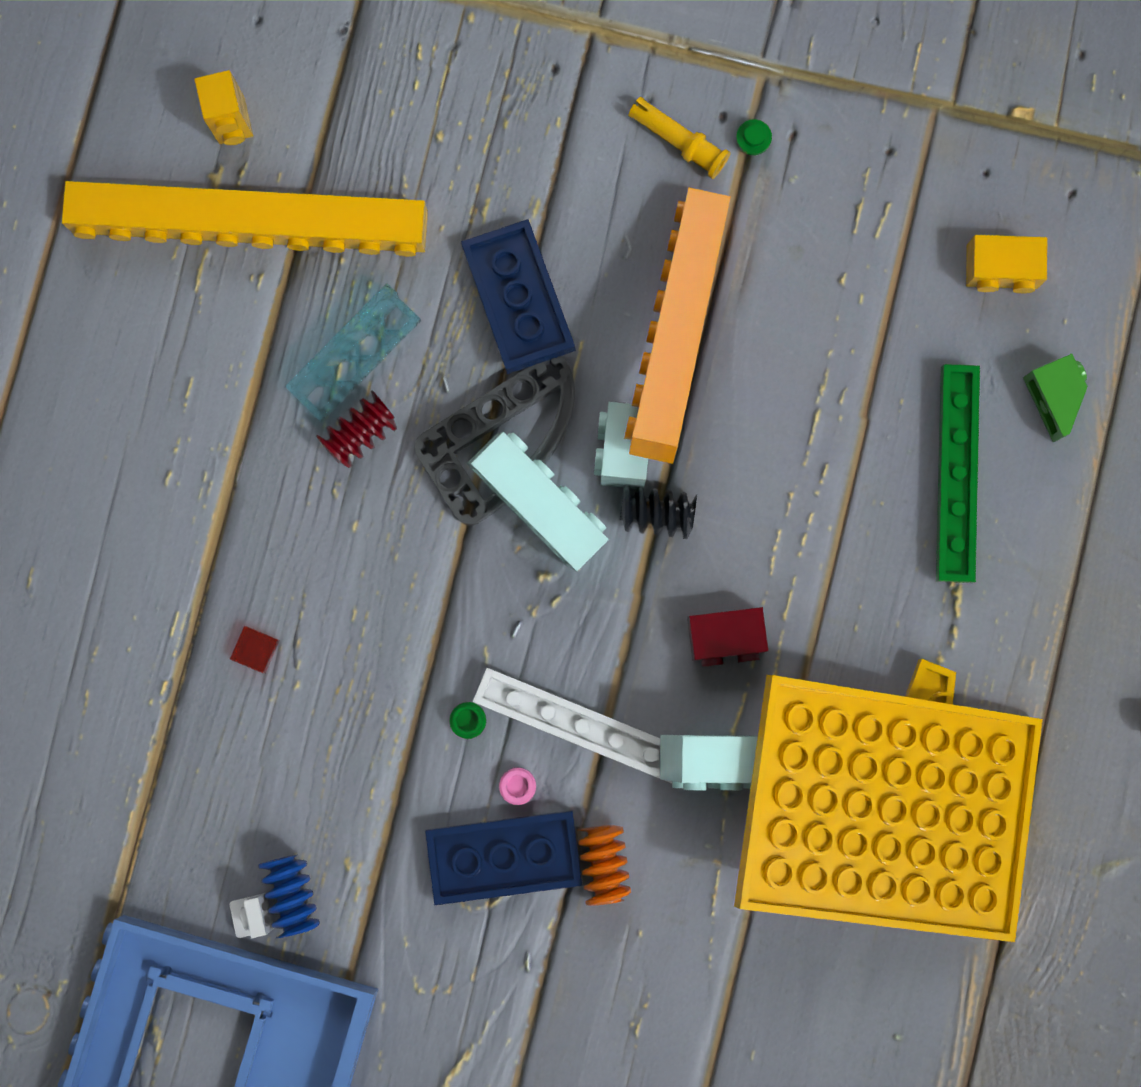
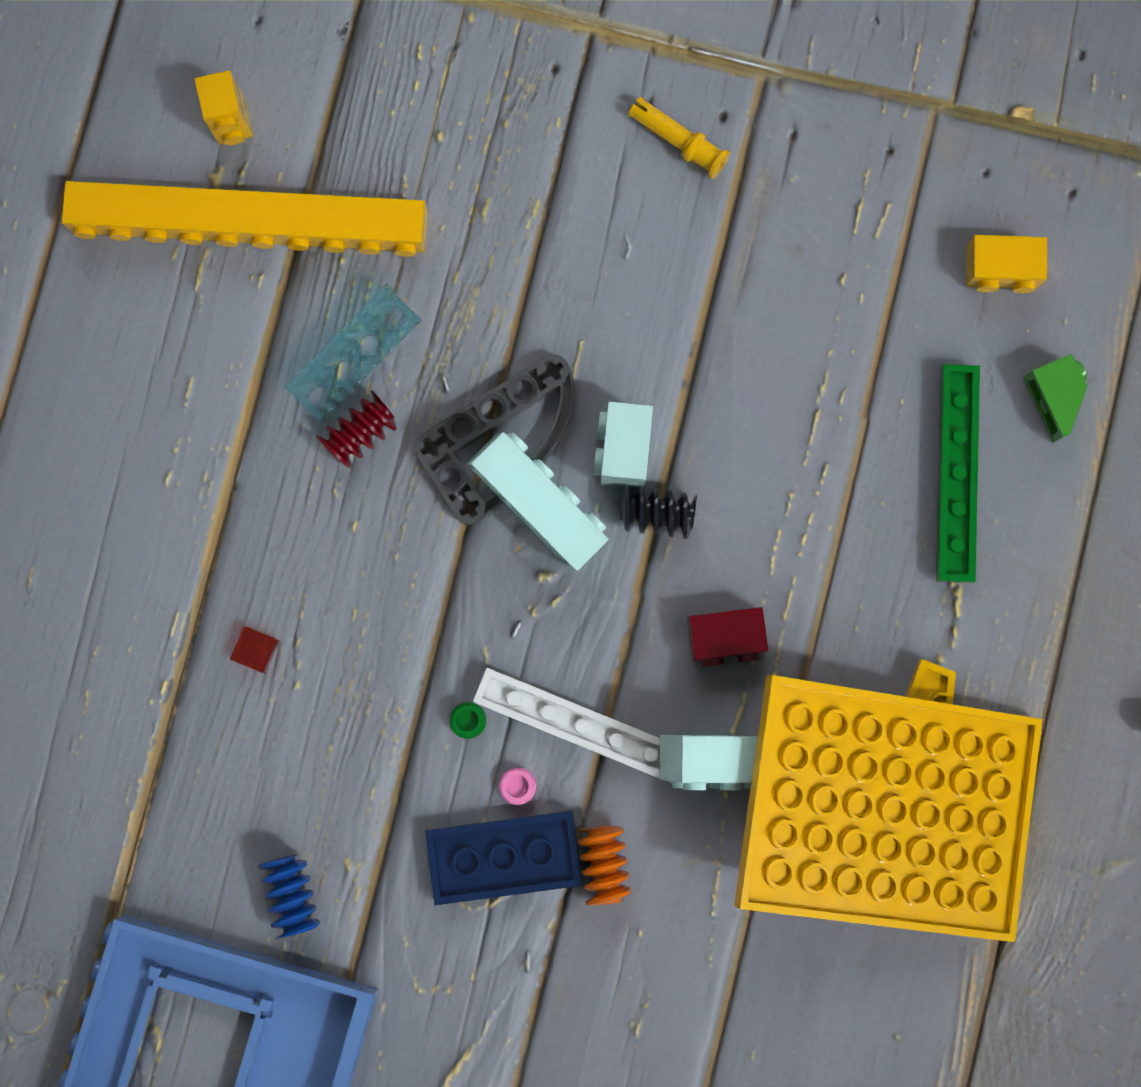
white bracket [230,893,274,938] -> none
dark blue plate [461,219,576,374] -> none
light orange brick [624,187,731,464] -> none
green plate [736,119,772,156] -> none

